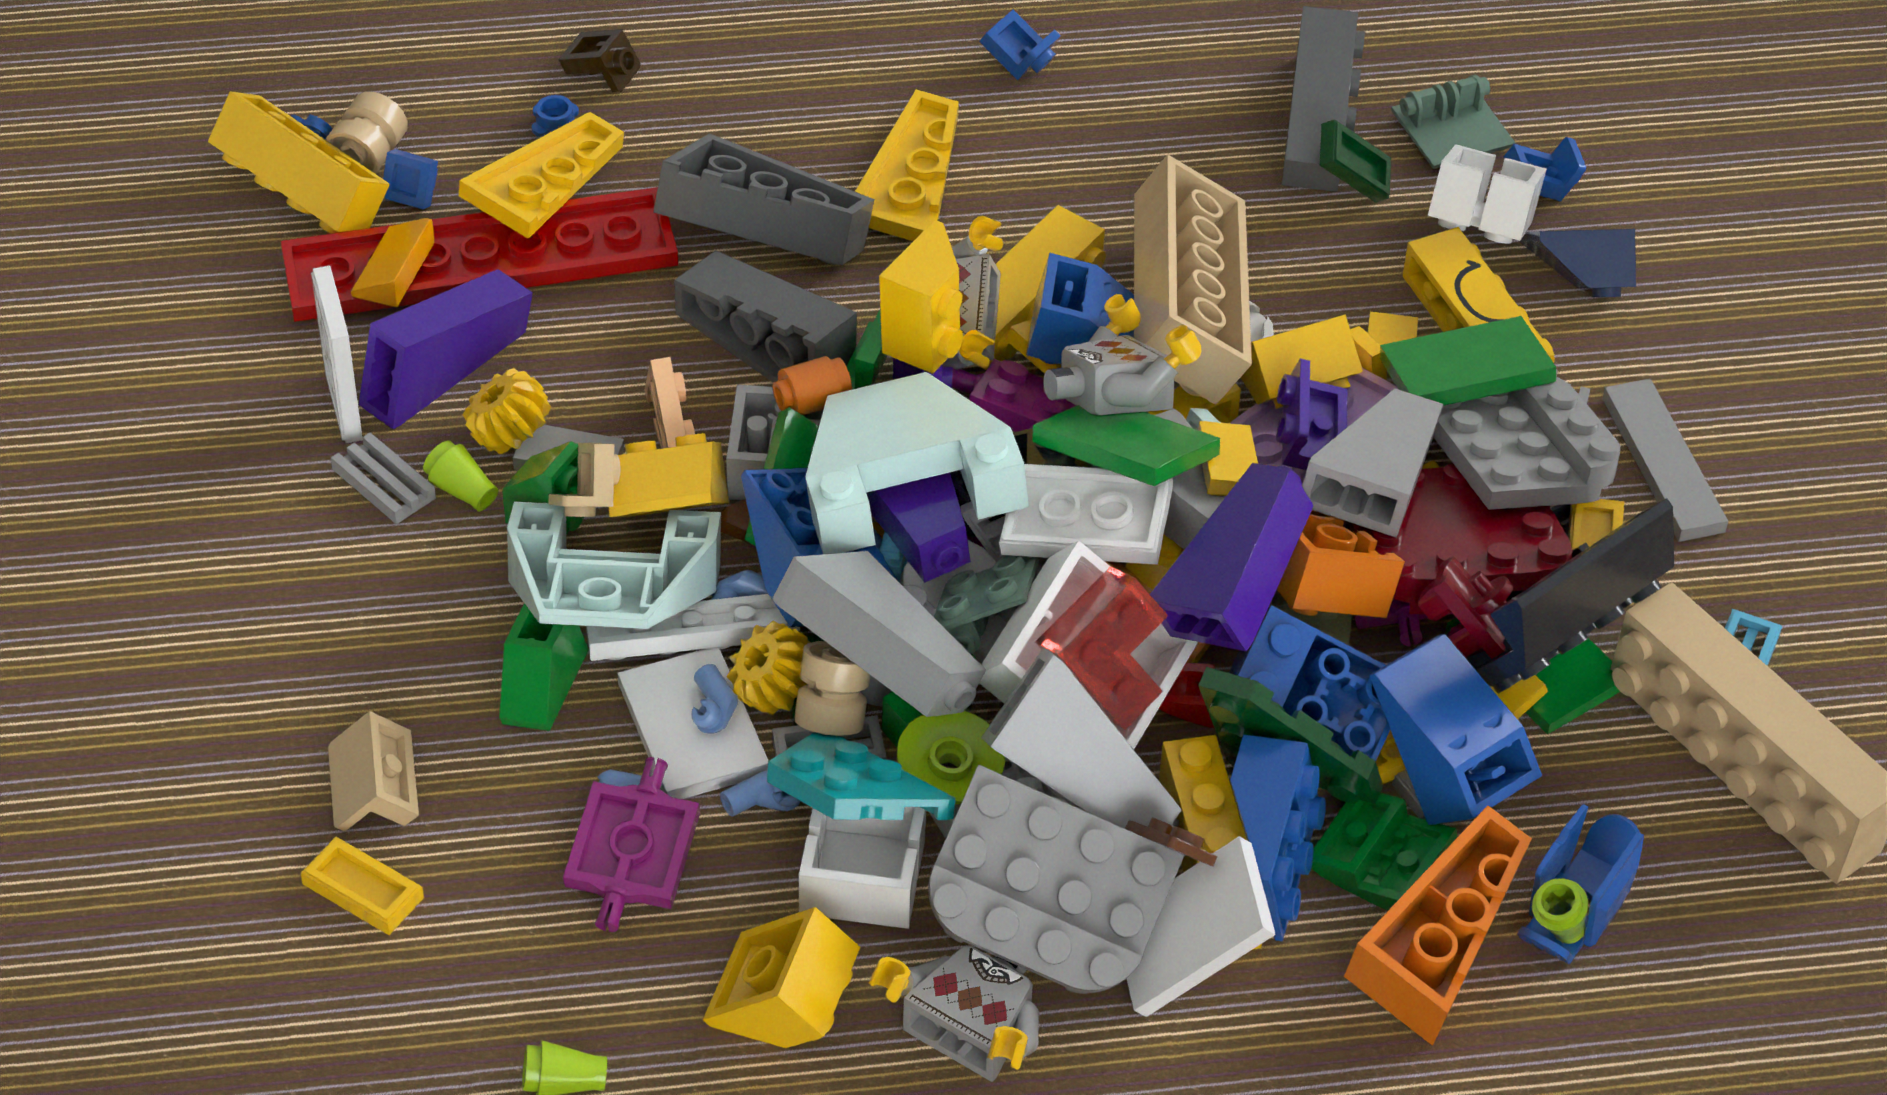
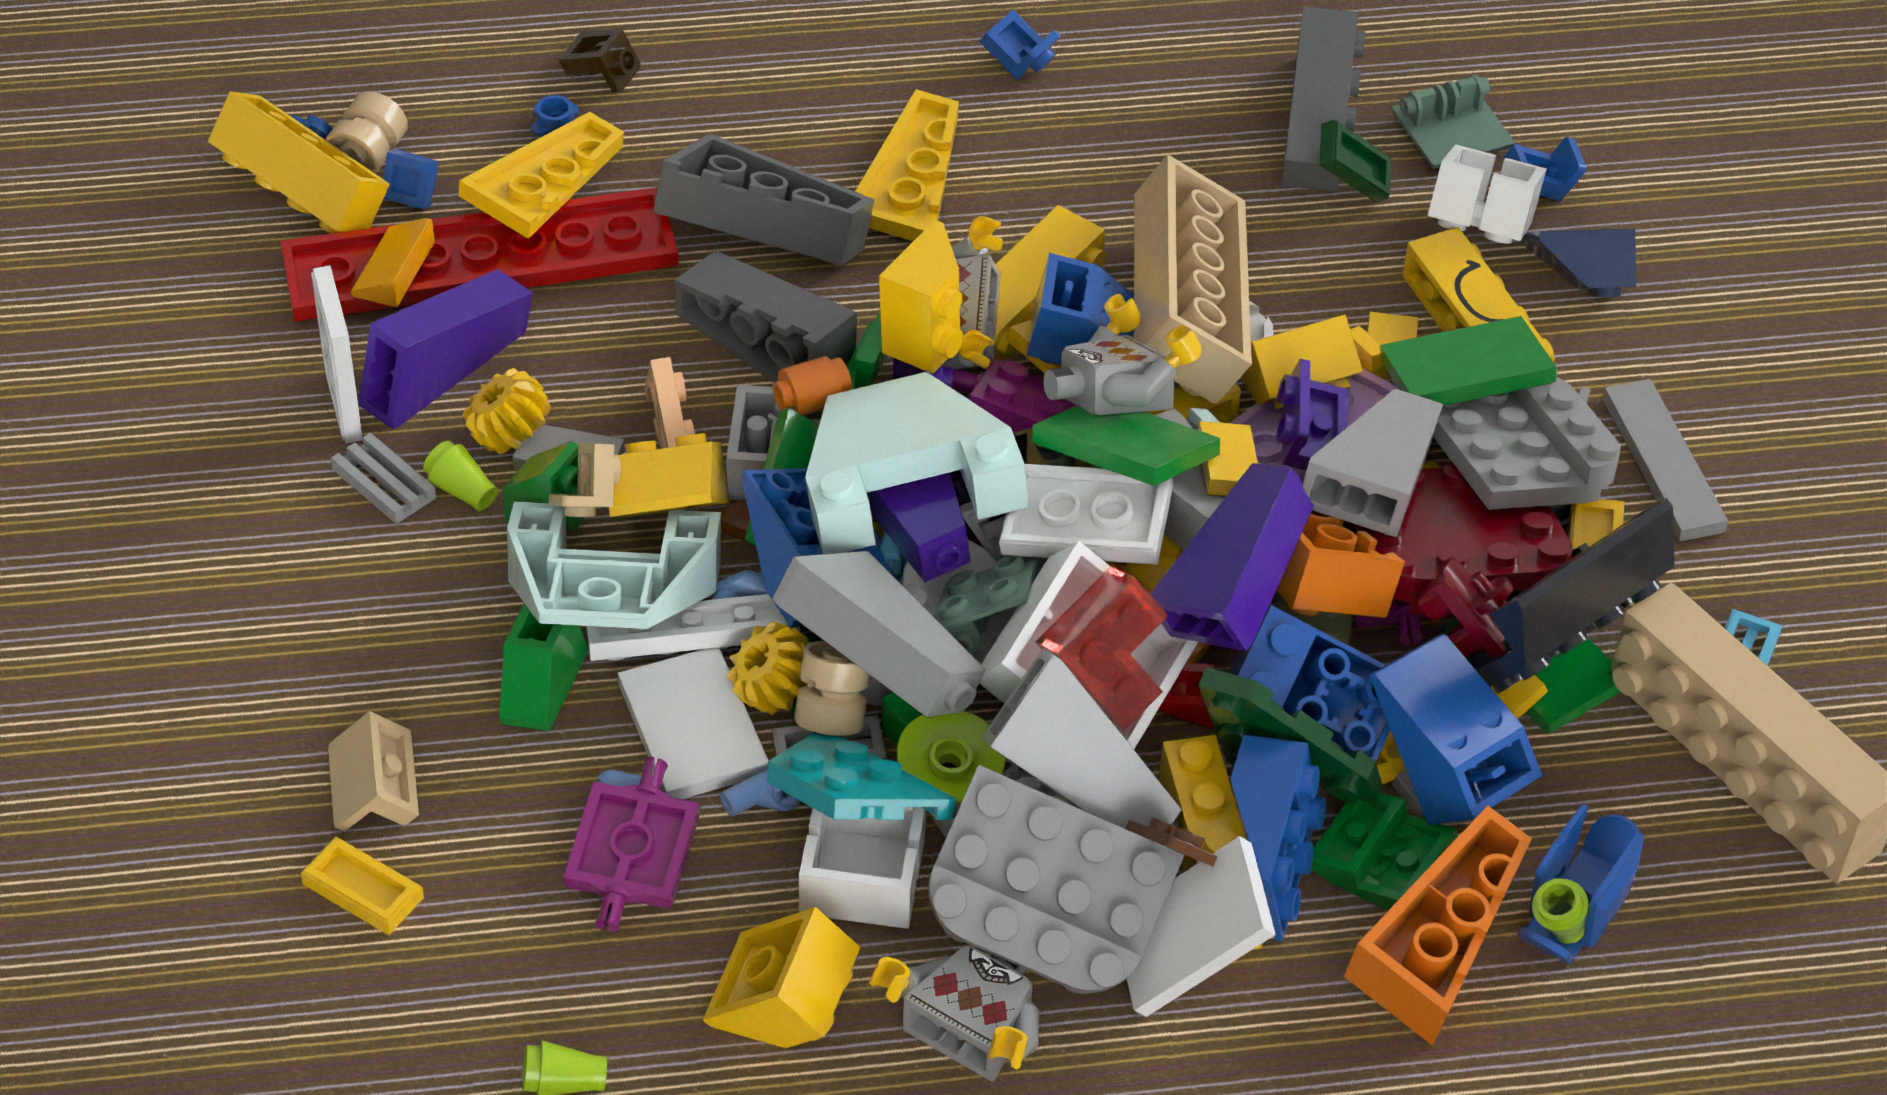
medium blue arm [691,664,738,734] -> none

